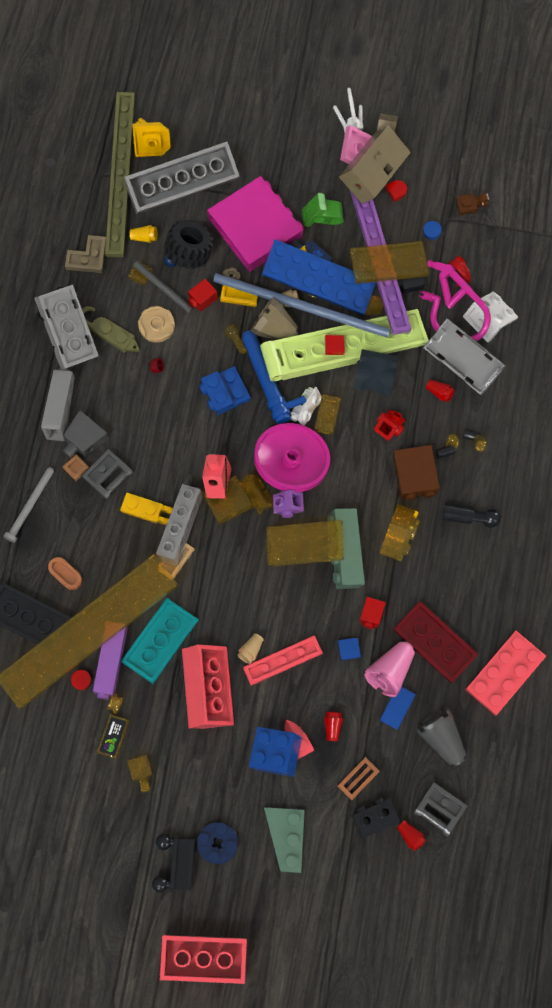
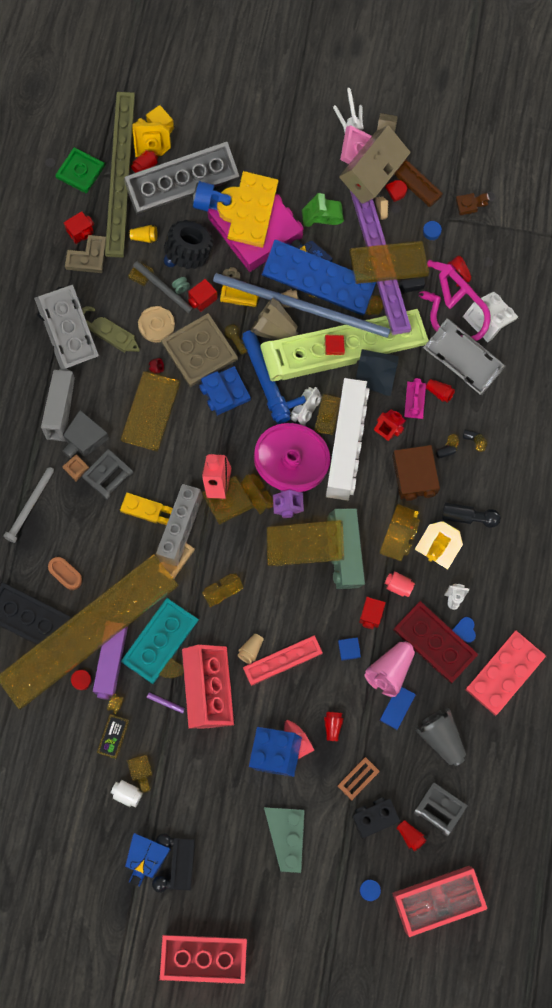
dark blue plate [197,823,238,864] -> none
none -> green tile [55,147,105,194]
none -> red brick [63,211,94,244]
none -> white brick [111,780,143,807]
none -> clear yellow tile [121,371,180,451]
none -> blue torso [125,833,171,887]
none -> red brick [131,150,158,173]
none -> yellow brick [146,105,174,133]
none -> medium lavender piece [147,692,185,714]
none -> clear yellow tile [159,658,184,678]
none -> dark tan plate [161,313,238,387]
none -> sand green bush [172,277,190,294]
none -> yellow plate [192,171,278,248]
none -> clear yellow hinge [202,573,243,607]
none -> white brick [326,378,369,501]
none -> blue tile [360,880,381,901]
none -> tan tile [375,197,388,220]
none -> coral brick [384,571,415,597]
none -> clear brick [392,866,487,937]
none -> reddish brown plate [394,159,443,207]
none -> dark pink hinge [404,378,426,419]
none -> piece [415,521,463,569]
none -> white hinge [444,584,469,610]
none -> blue tile [452,617,476,644]

